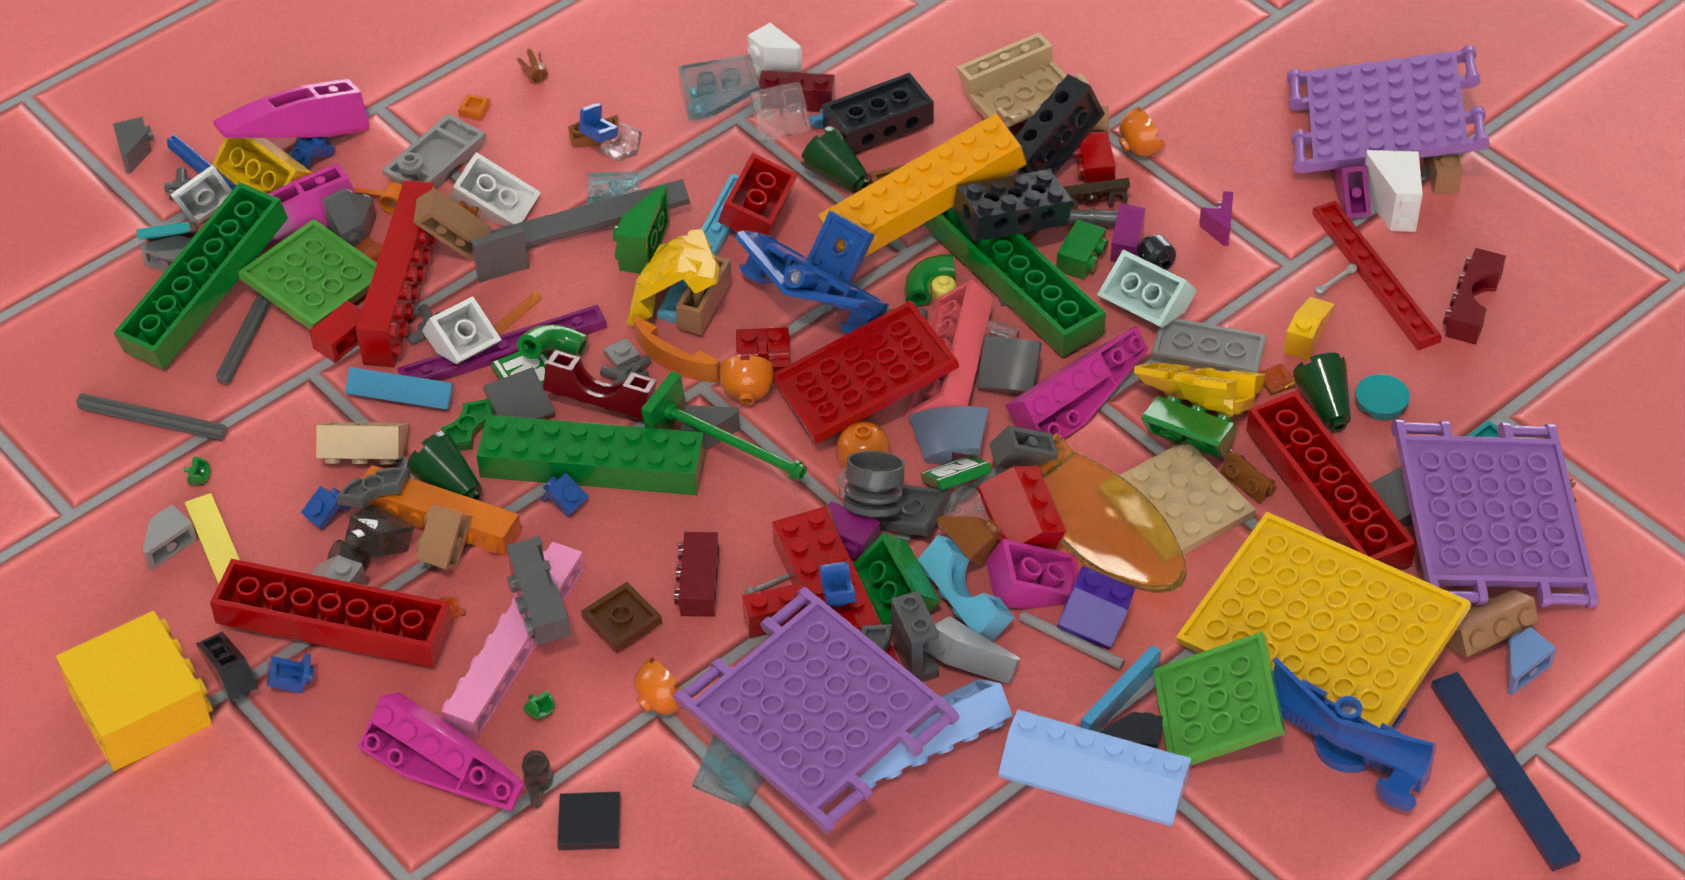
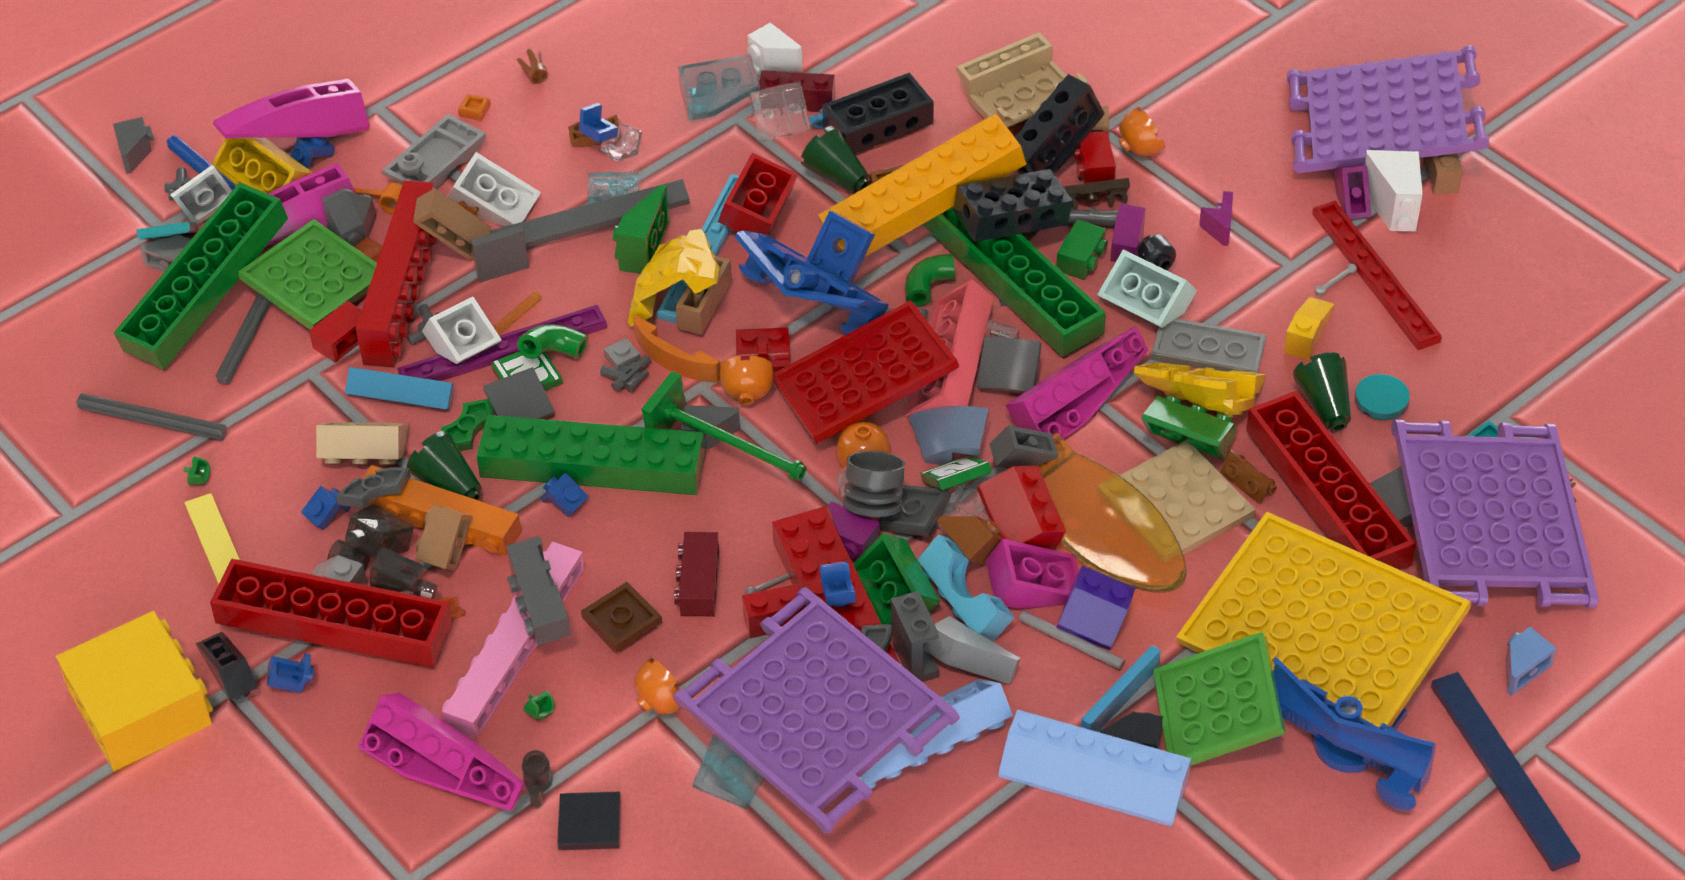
light grey slope [143,504,197,571] -> none
dark red arch [543,350,657,420] -> none
light yellow piece [931,275,957,301] -> none
clear orange tile [1258,363,1295,396] -> none
dark red arch [1443,247,1506,345] -> none
medium nougat brick [1446,589,1539,657] -> none
none -> clear smoke torso [370,547,437,599]

